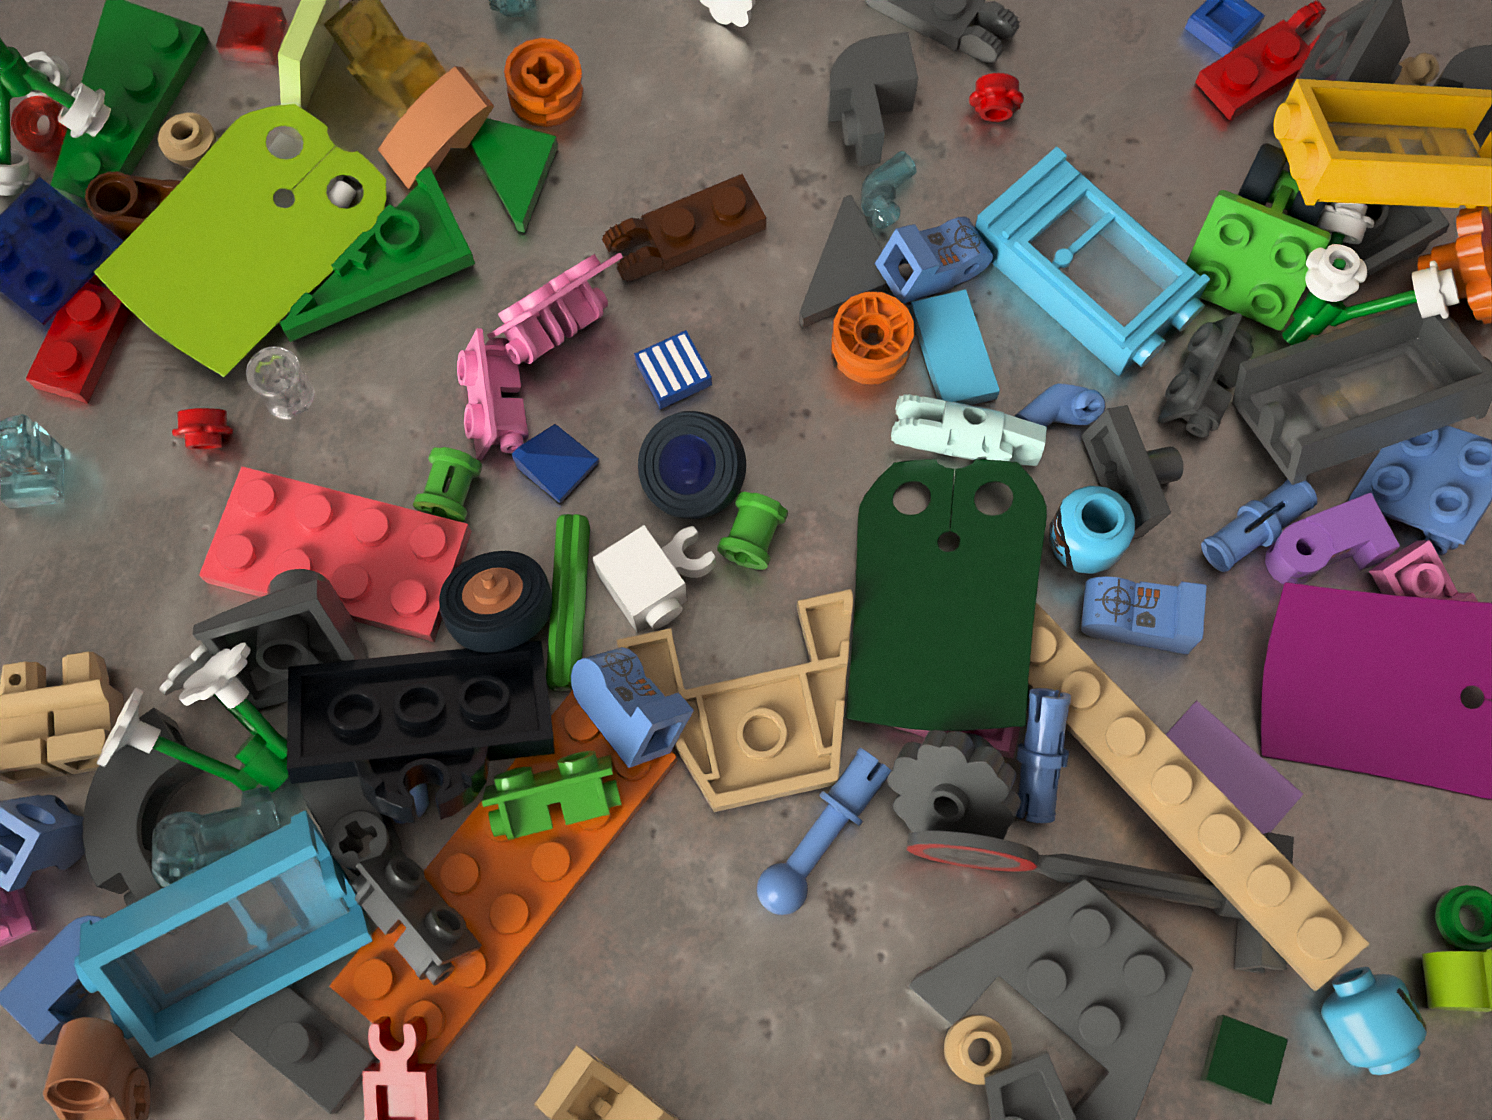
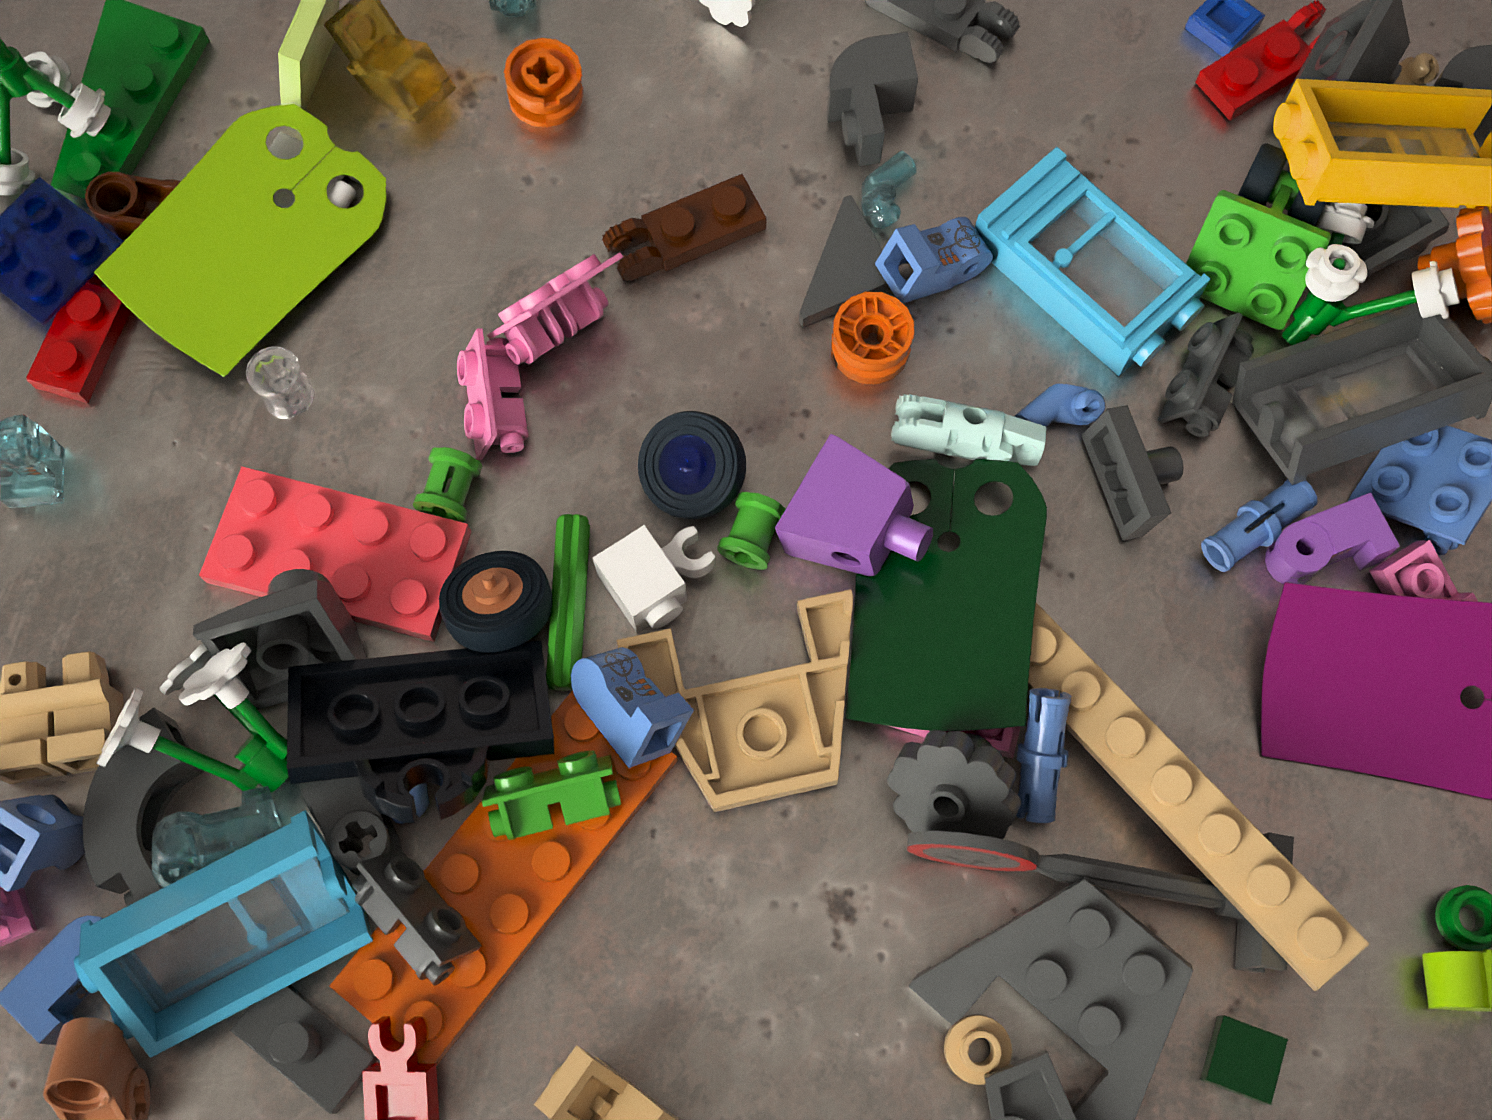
clear red plate [11,96,68,153] -> none
tan plate [158,113,216,168] -> none
red plate [172,408,234,450] -> none
clear red plate [216,1,287,66] -> none
green wing [280,167,475,342] -> none
nougat slope [378,66,494,189] -> none
green tile [470,118,558,232] -> none
blue slope [512,424,599,504] -> none
blue tile [634,330,712,409] -> none
medium blue pin [757,748,891,915] -> none
medium azure tile [909,289,1000,405] -> none
red plate [969,73,1024,122] -> none
medium azure head [1049,485,1135,574] -> none
medium blue leg [1081,576,1207,655] -> none
lavender sticker [1166,700,1303,834] -> none
medium azure head [1321,967,1427,1075] -> none
none -> medium lavender torso [775,434,933,577]

